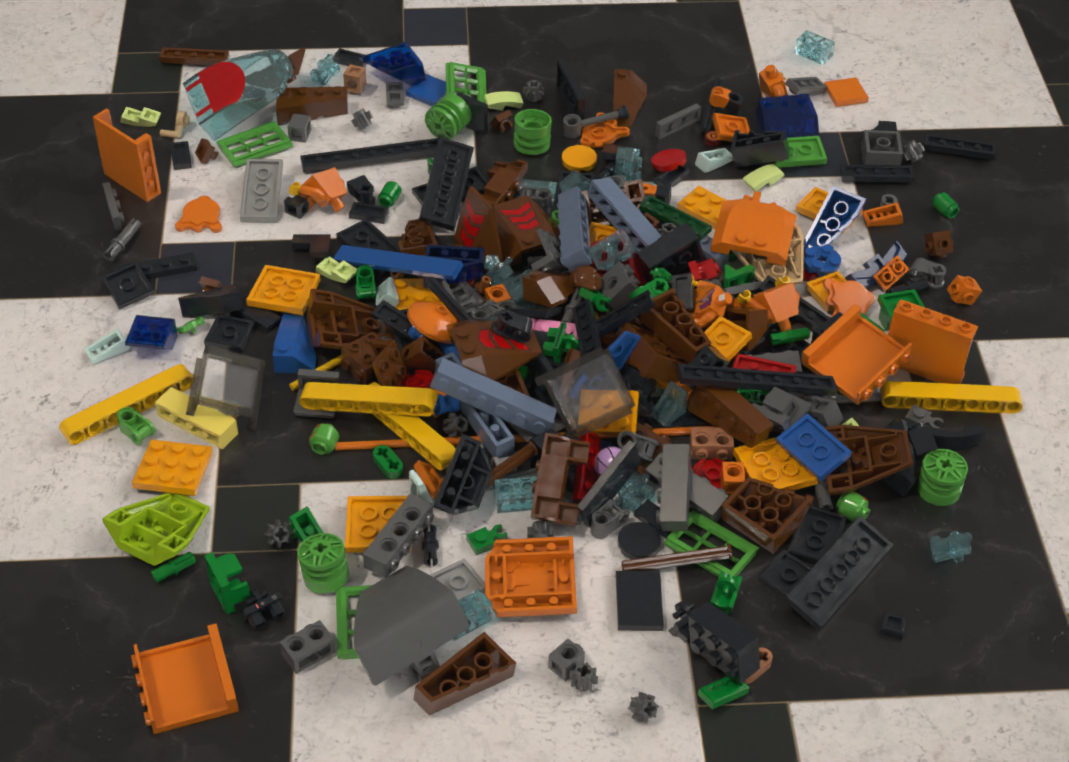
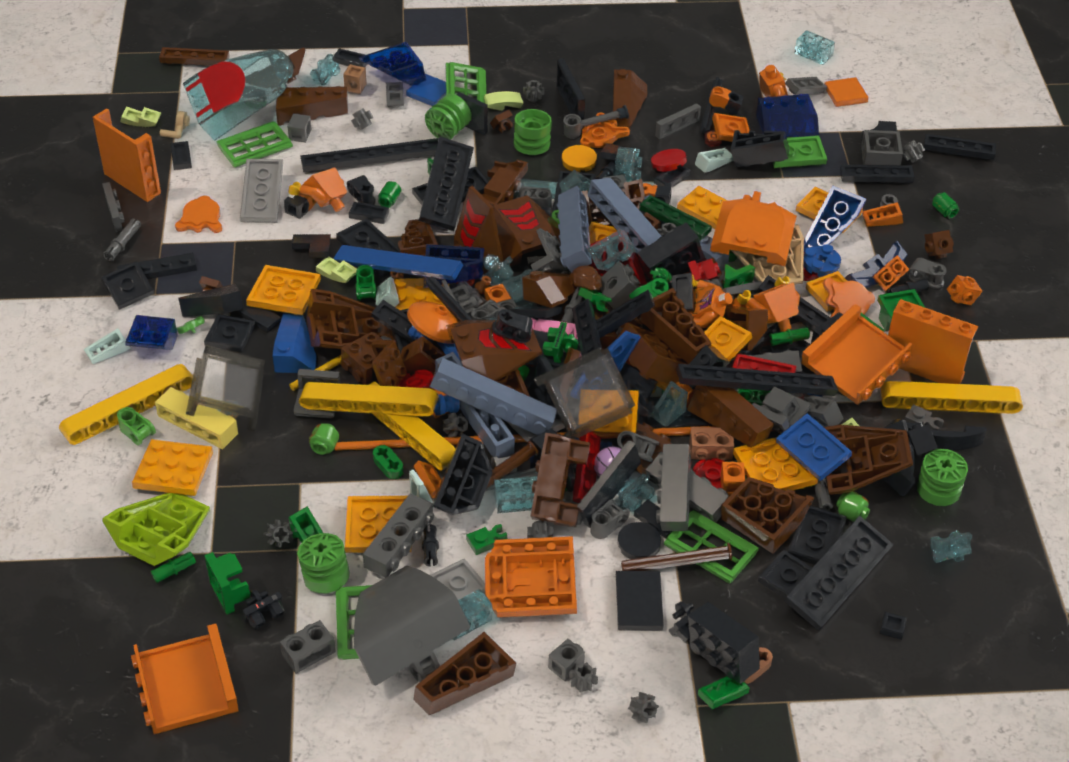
reddish brown tile [195,138,219,164] -> none
green hips [710,571,742,614] -> none
yellowish green slope [743,164,785,191] -> none

